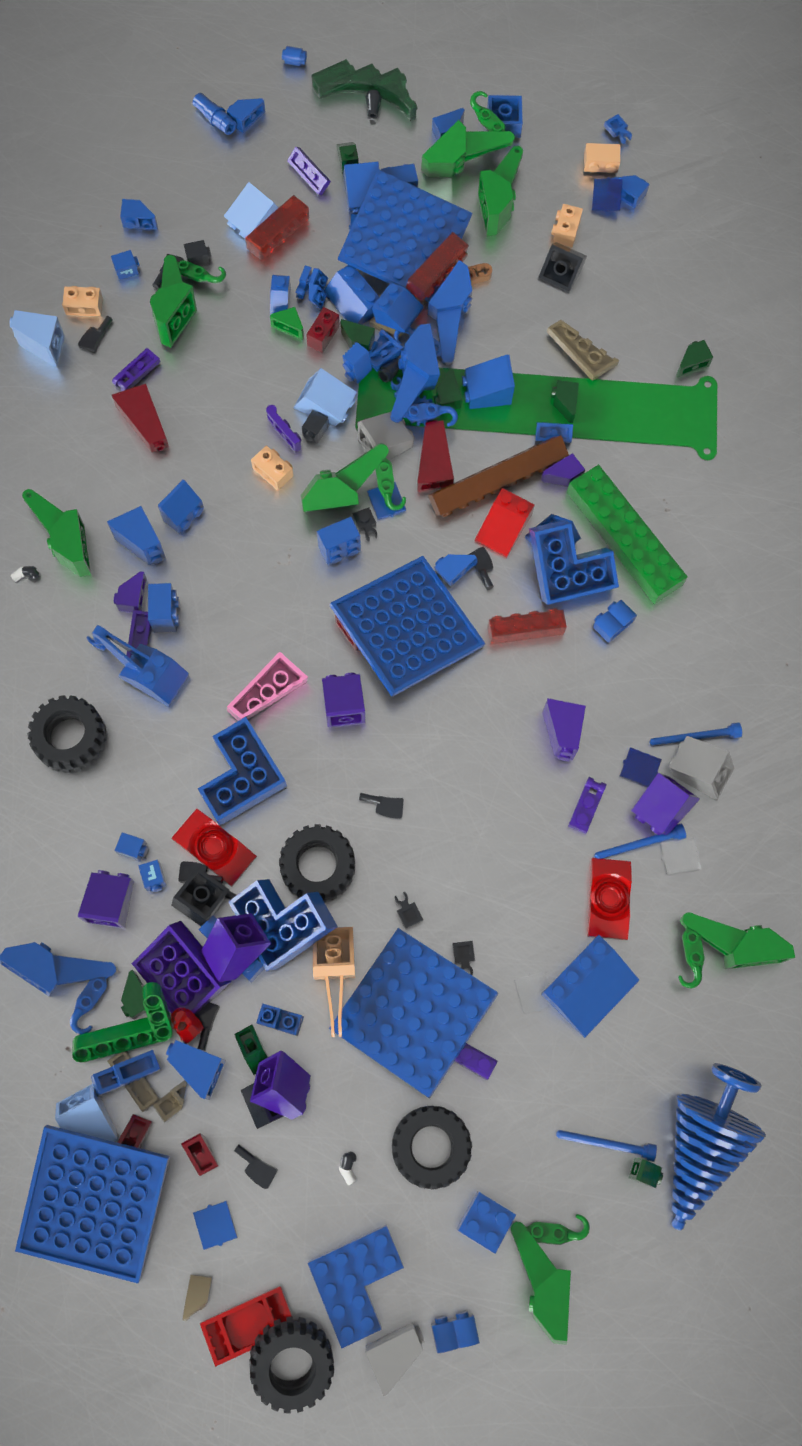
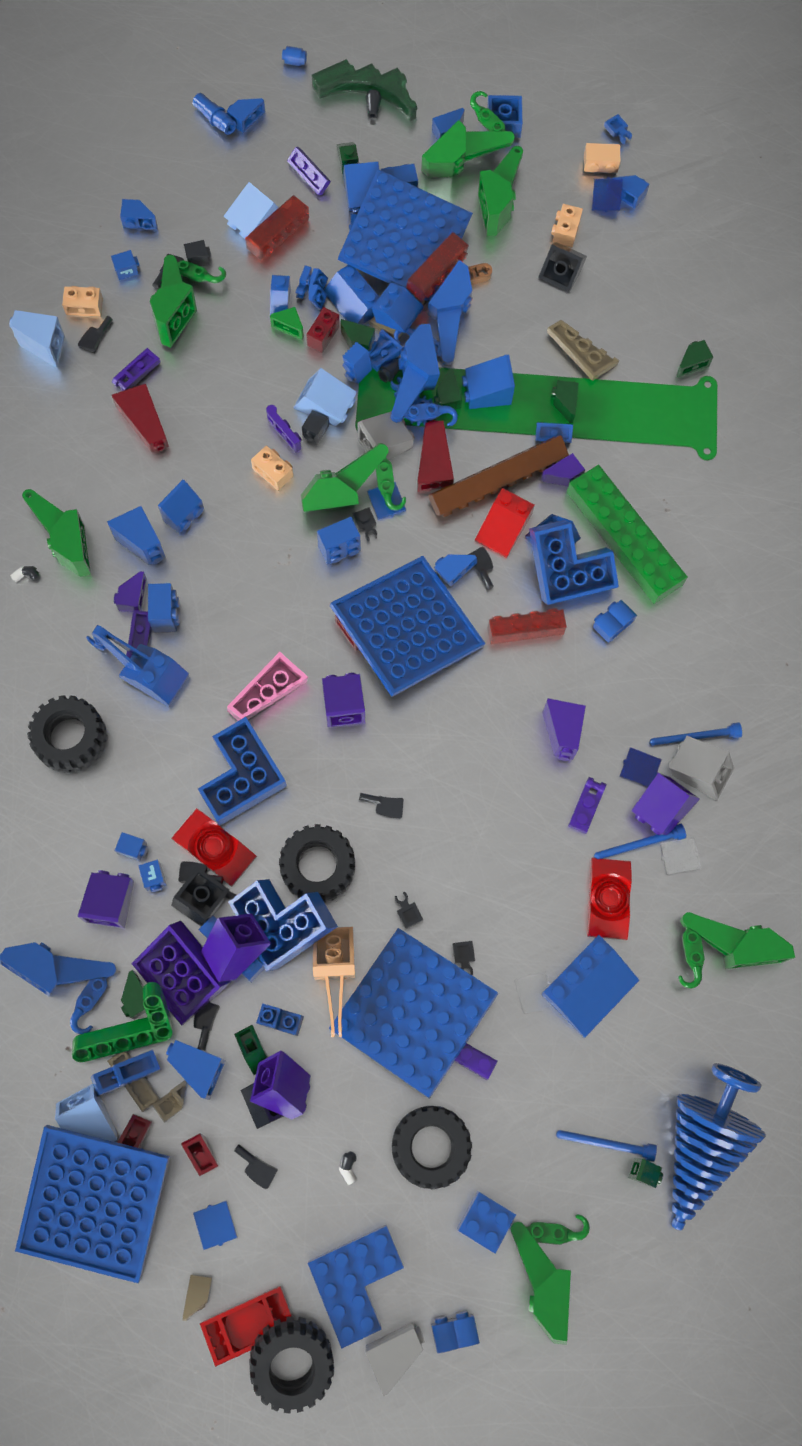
red rock [171,1008,204,1044] -> none

